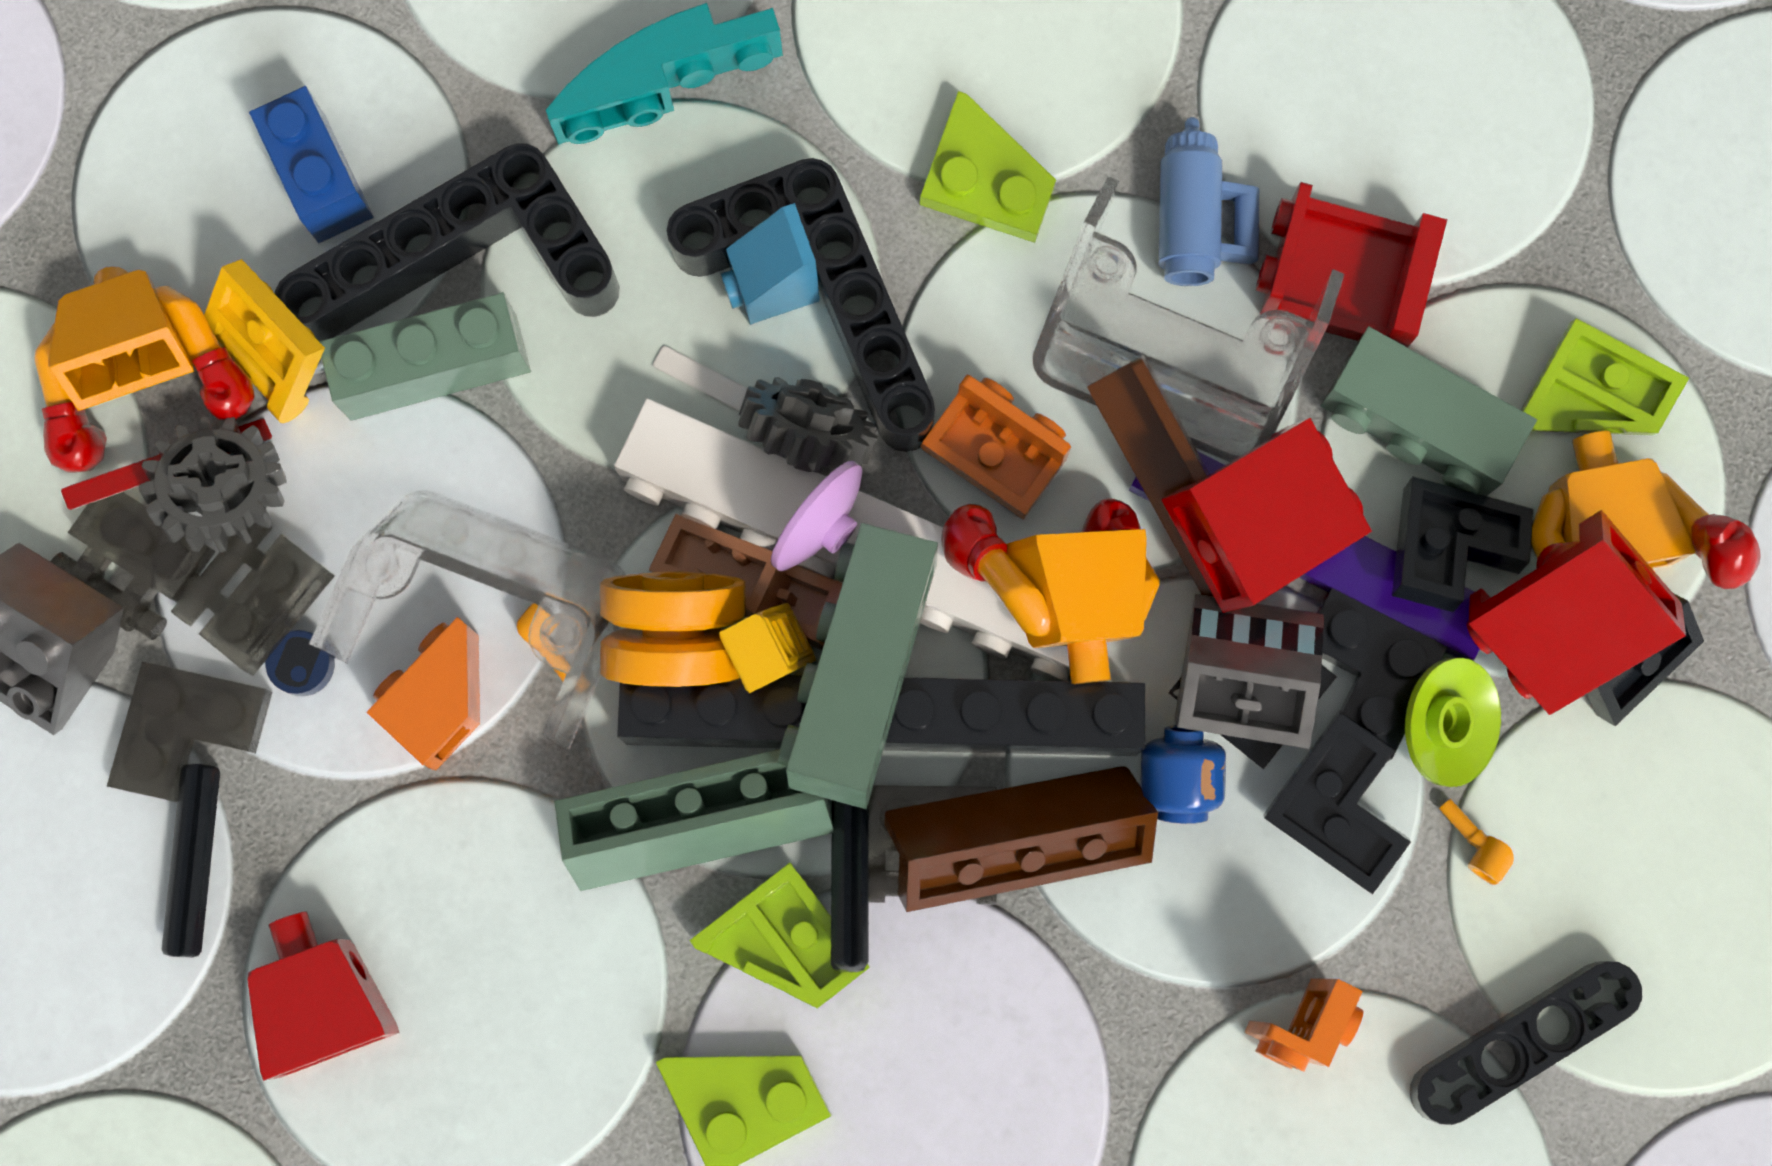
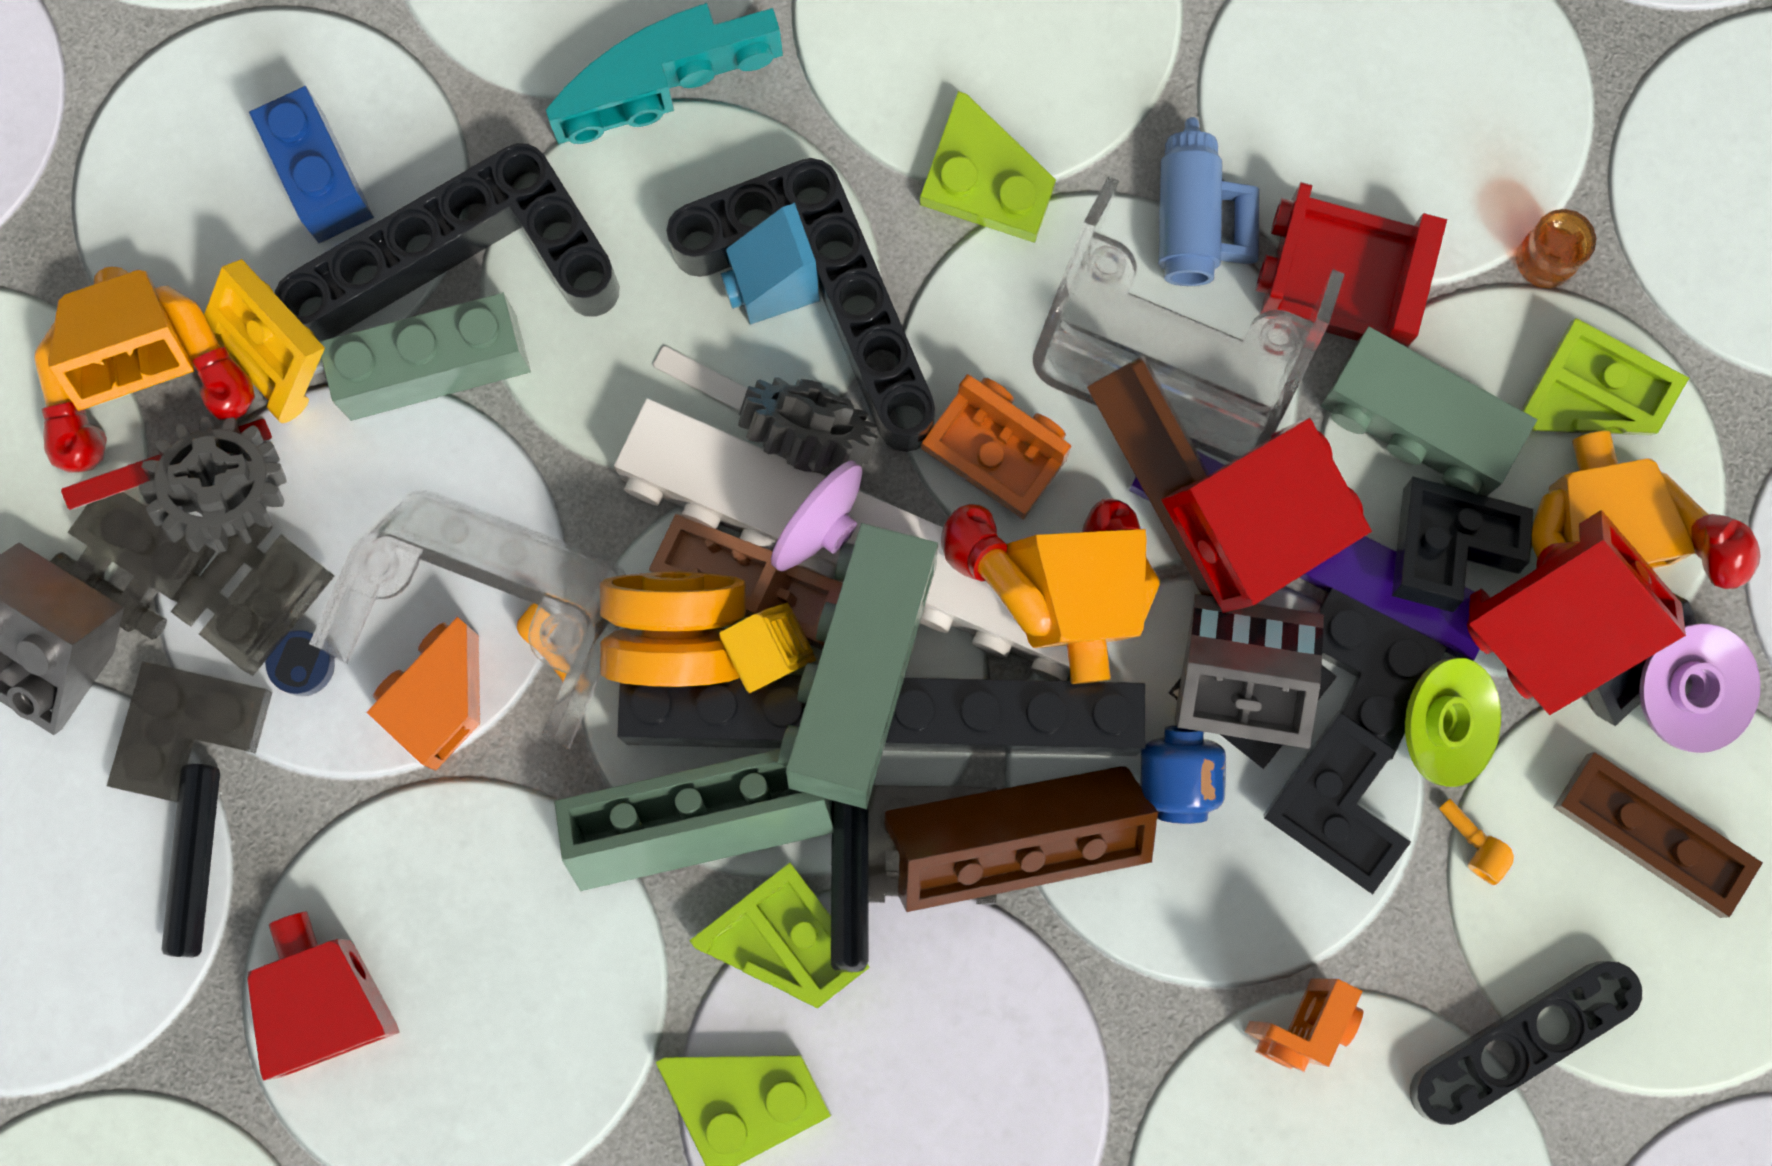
none -> clear orange wheel [1516,209,1597,288]
none -> reddish brown plate [1553,752,1763,918]
none -> lavender dish [1639,624,1761,753]

